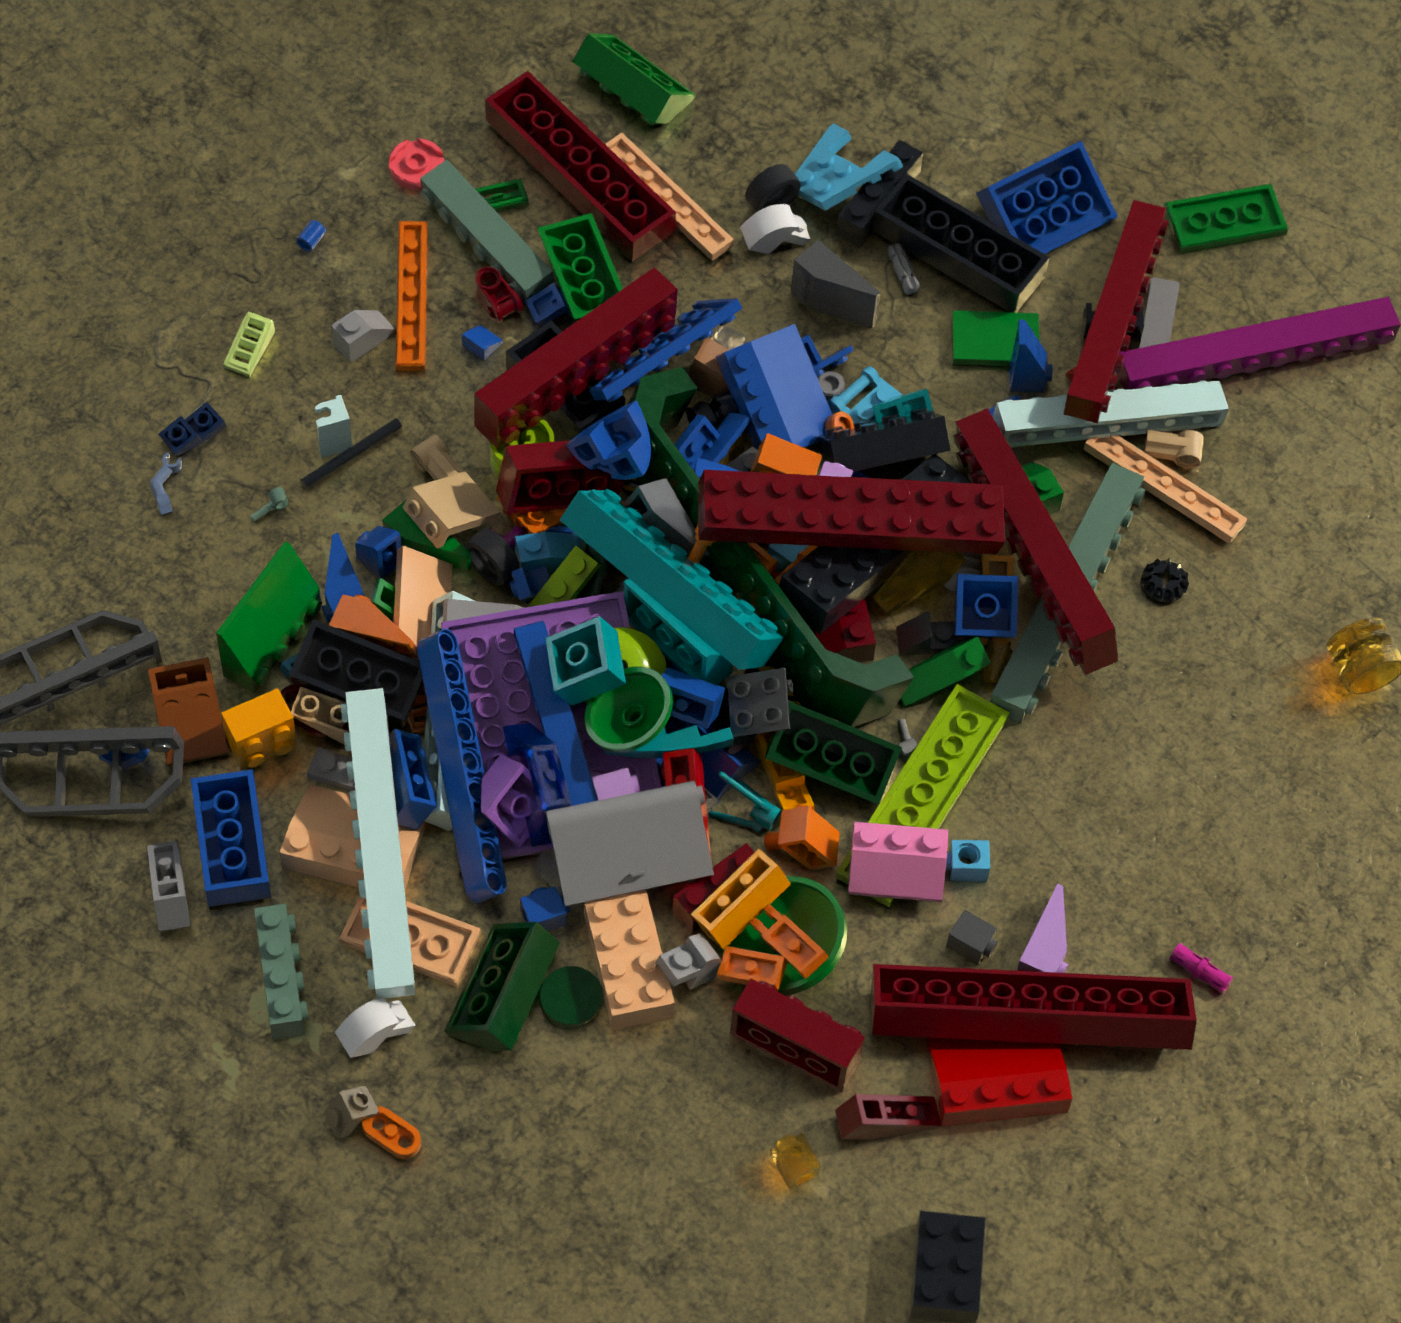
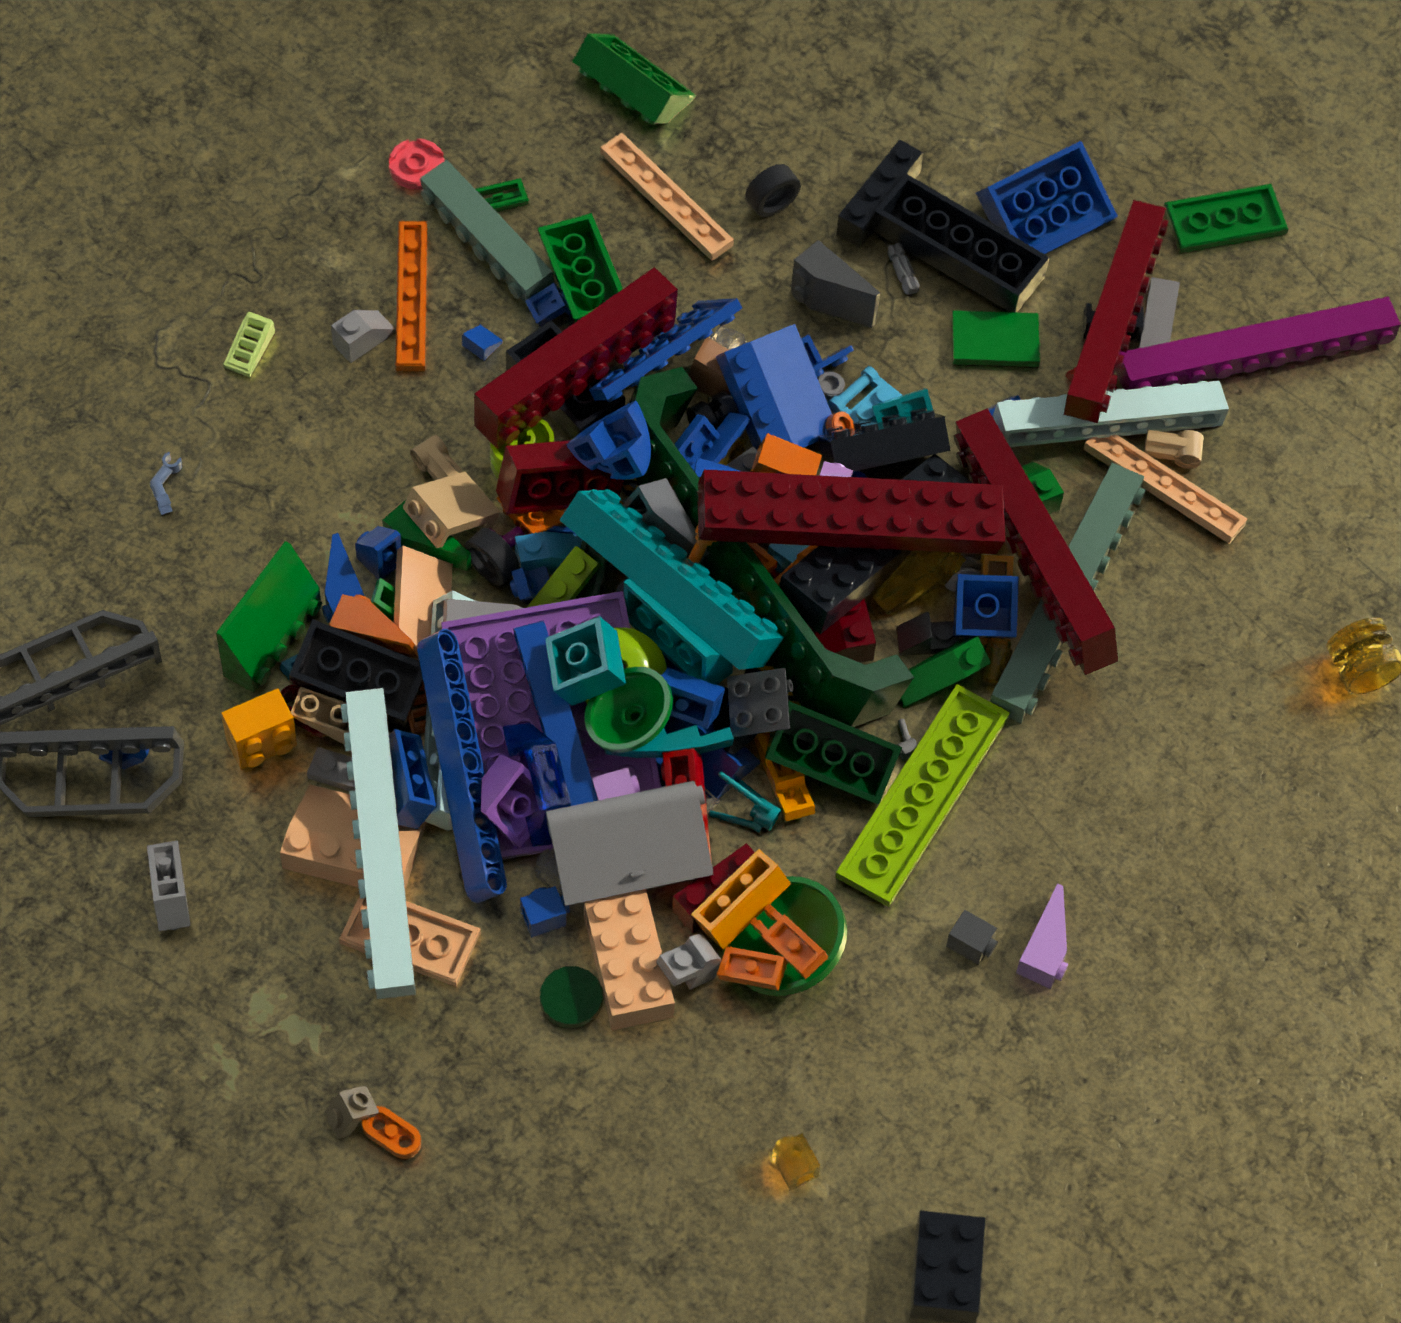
dark orange slope [148,657,228,766] -> none
dark blue slope [158,402,227,456] -> none
blue brick [190,769,271,907] -> none
sand green hand [250,487,288,522] -> none
sand green brick [254,903,309,1039] -> none
blue hinge [295,220,326,252] -> none
black bar [300,418,402,490] -> none
light aqua hinge [315,395,352,458] -> none
white brick [335,997,416,1058] -> none
dark green slope [444,922,560,1051] -> none
dark red piece [475,267,523,324] -> none
dark red brick [485,70,676,262] -> none
dark red brick [730,978,865,1092] -> none
white brick [740,204,811,254] -> none
orange brick [764,805,840,870] -> none
medium azure wing [795,123,903,210] -> none
dark red slope [835,1094,942,1140] -> none
bright pink slope [848,822,948,902] -> none
dark red brick [870,964,1197,1050] -> none
red slope [926,1037,1073,1127] -> none
medium azure brick [946,840,990,882] -> none
blue slope [1009,319,1053,393] -> none
black gear [1141,558,1189,602] -> none
dark pink pin [1169,943,1233,994] -> none

